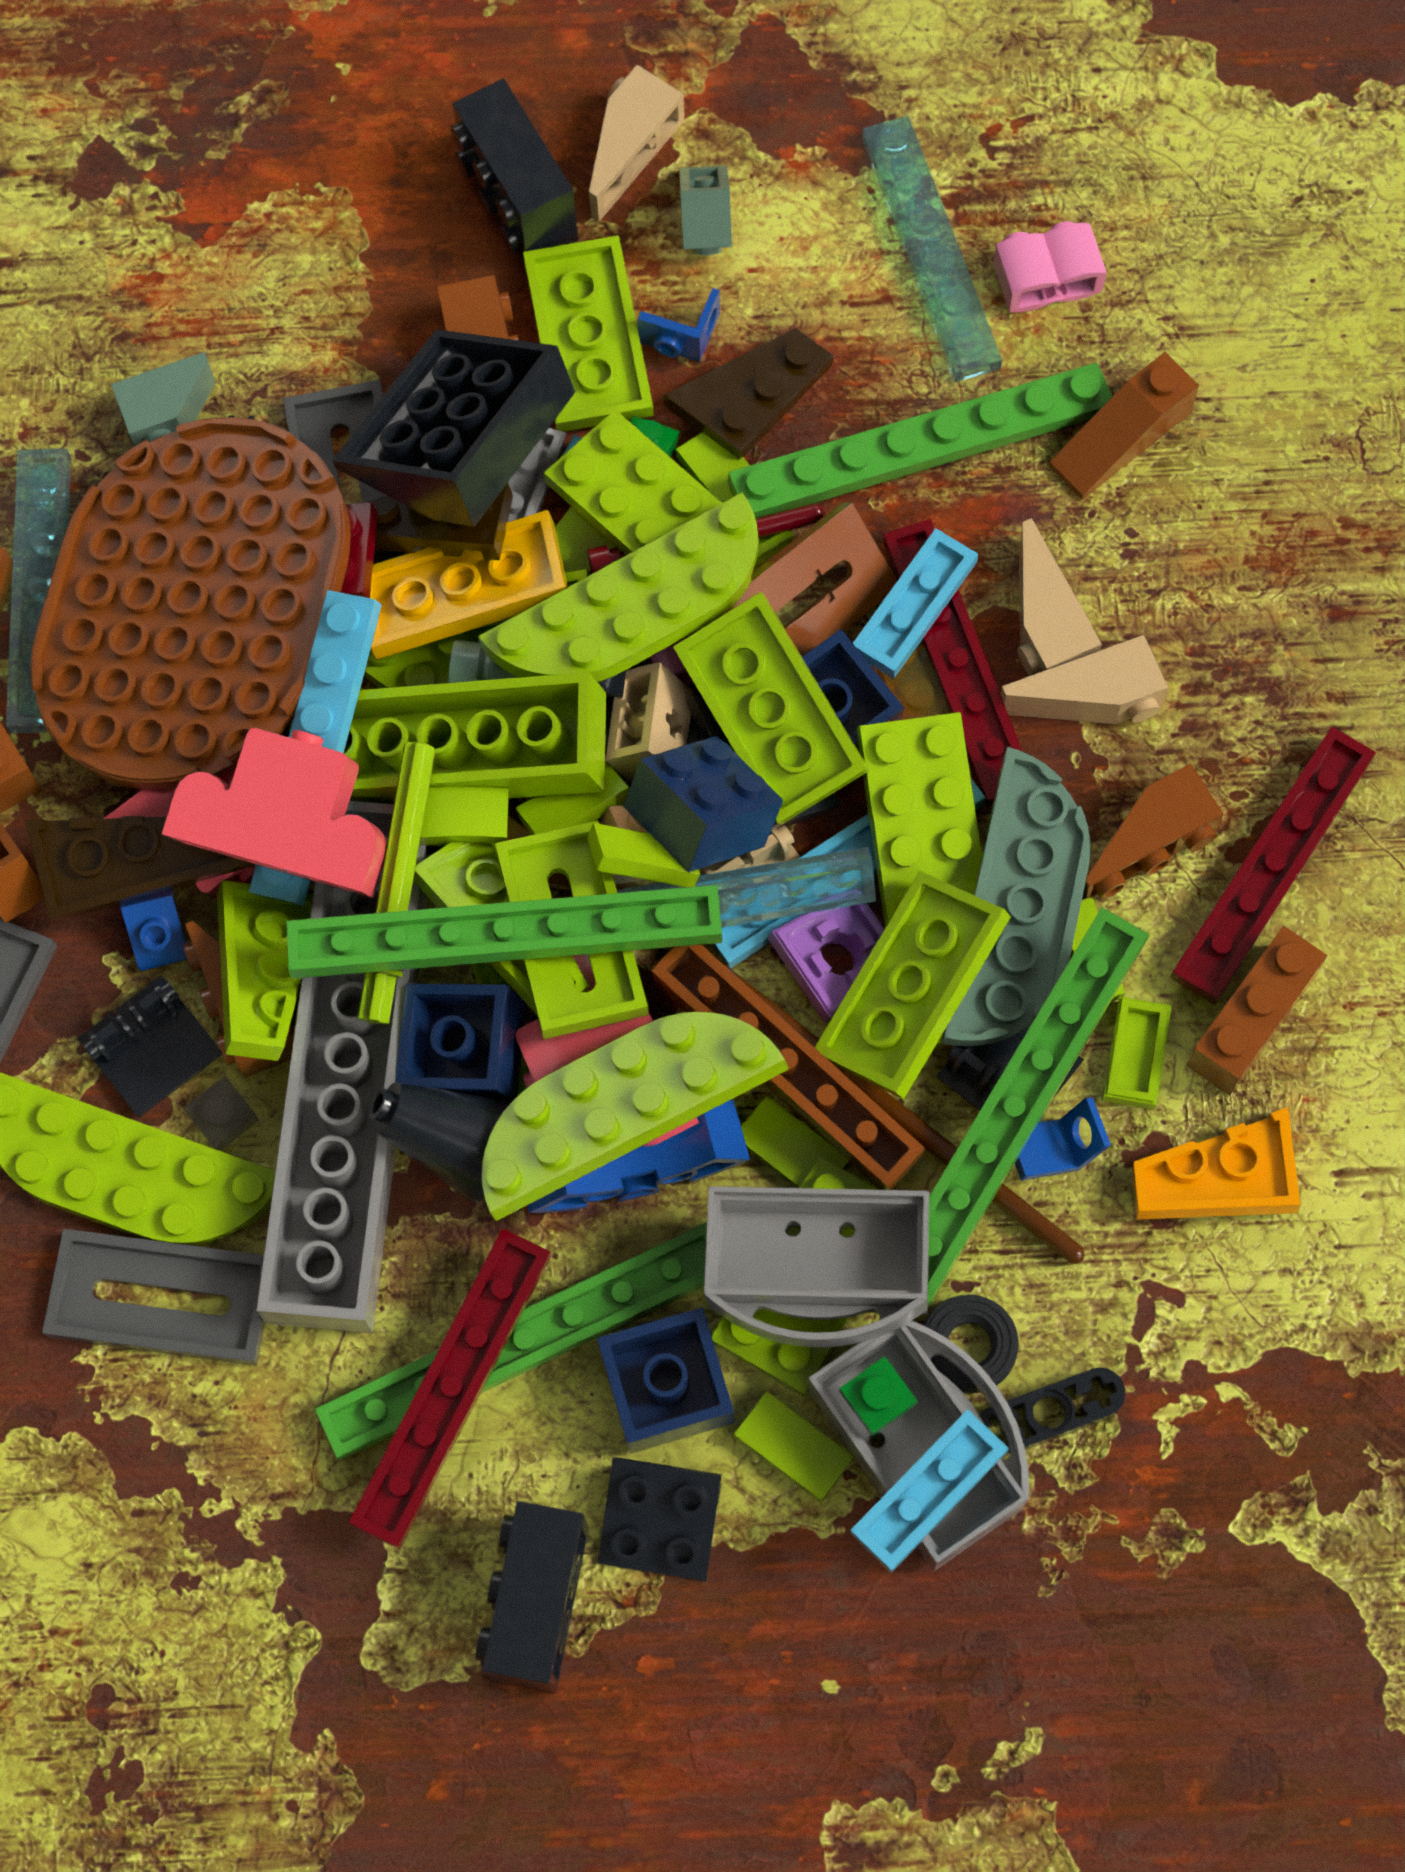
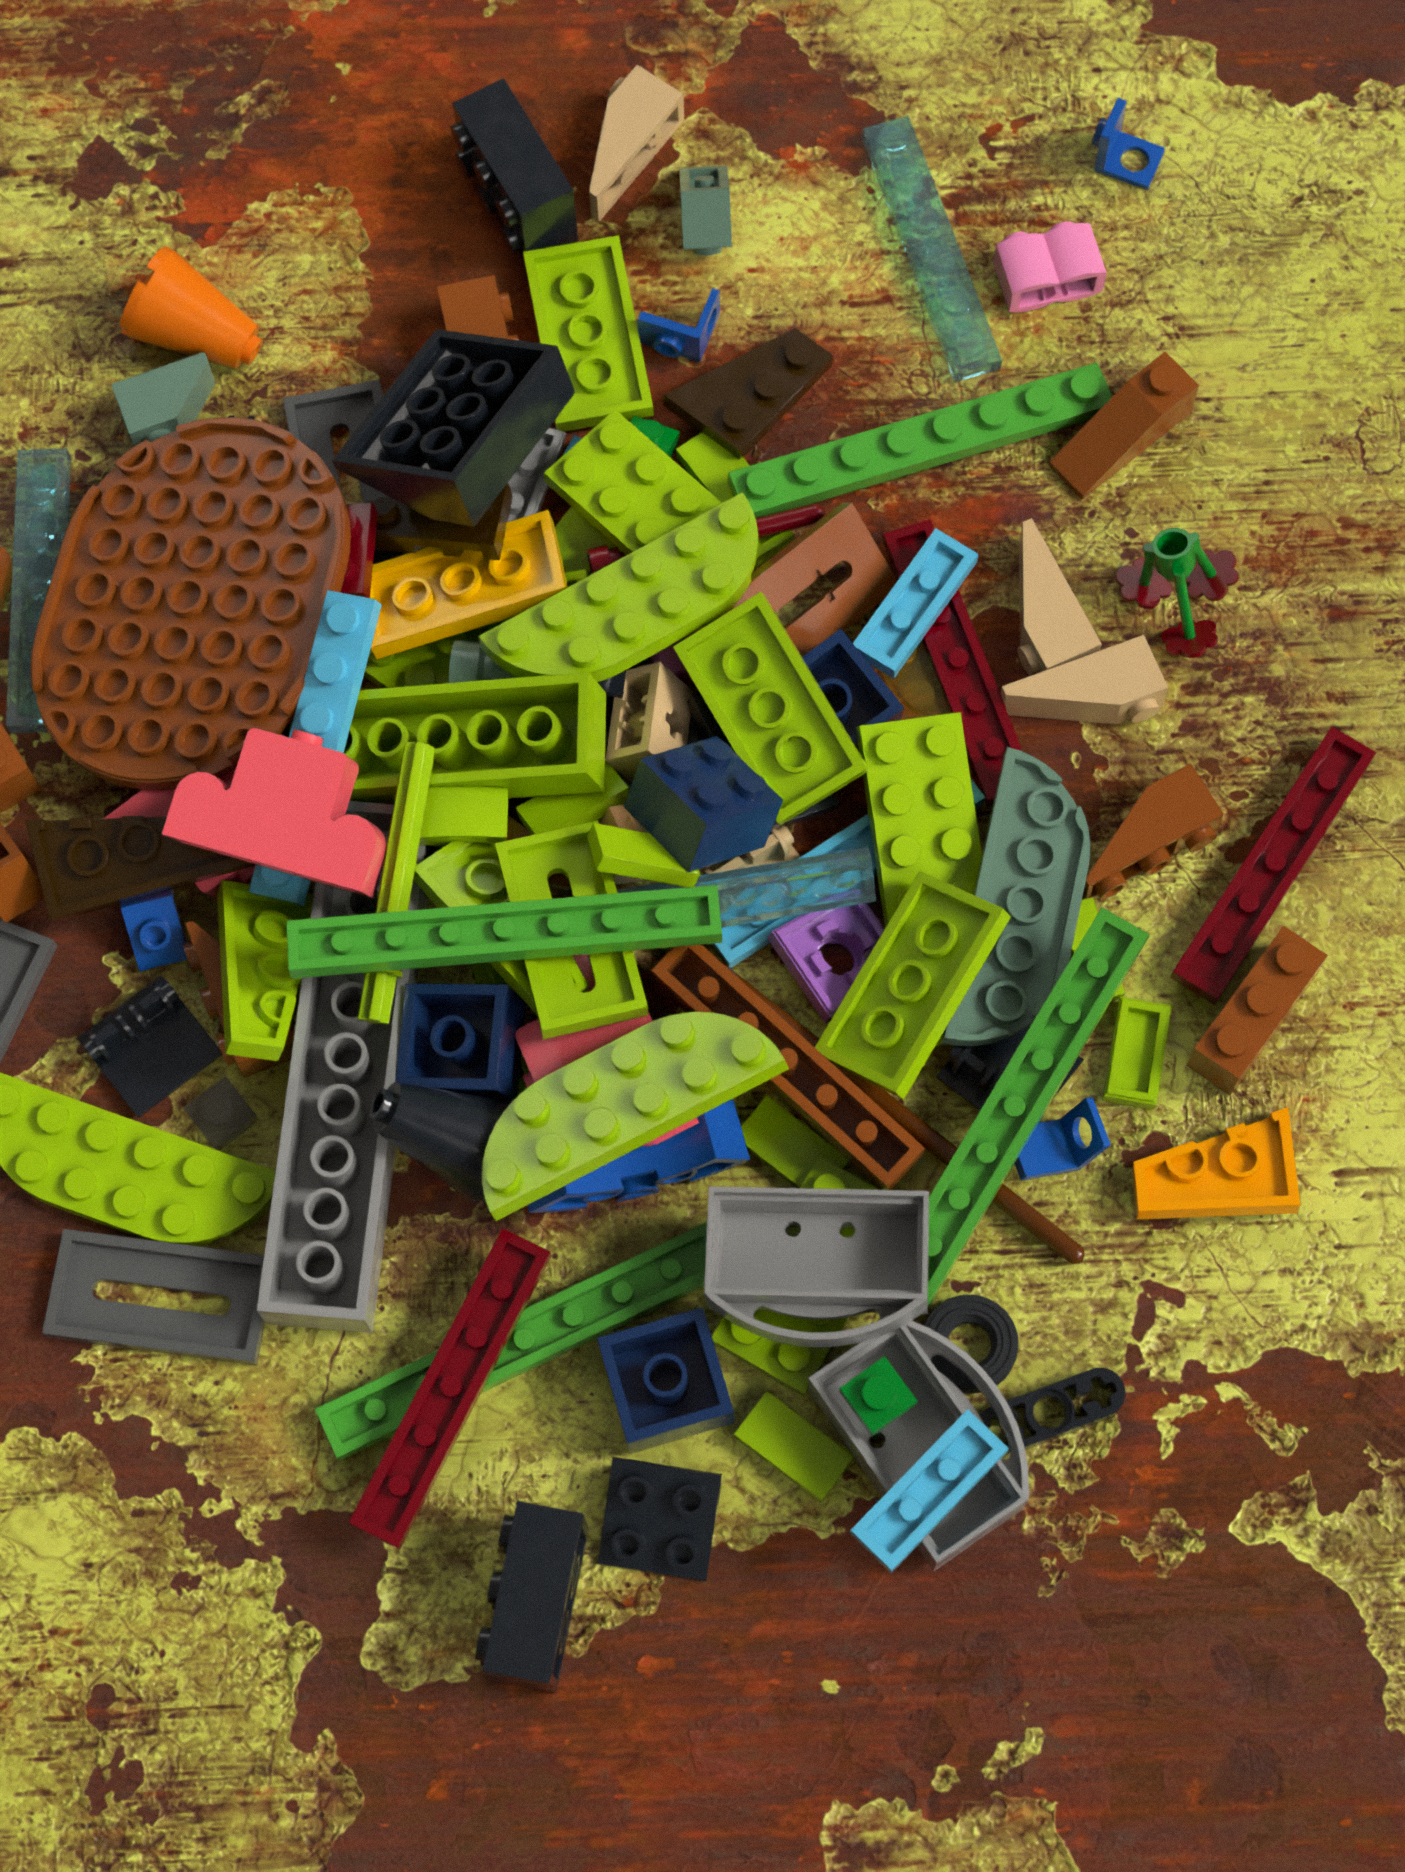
none -> orange cone [120,246,263,369]
none -> blue bracket [1091,98,1165,190]
none -> plant [1115,528,1239,658]

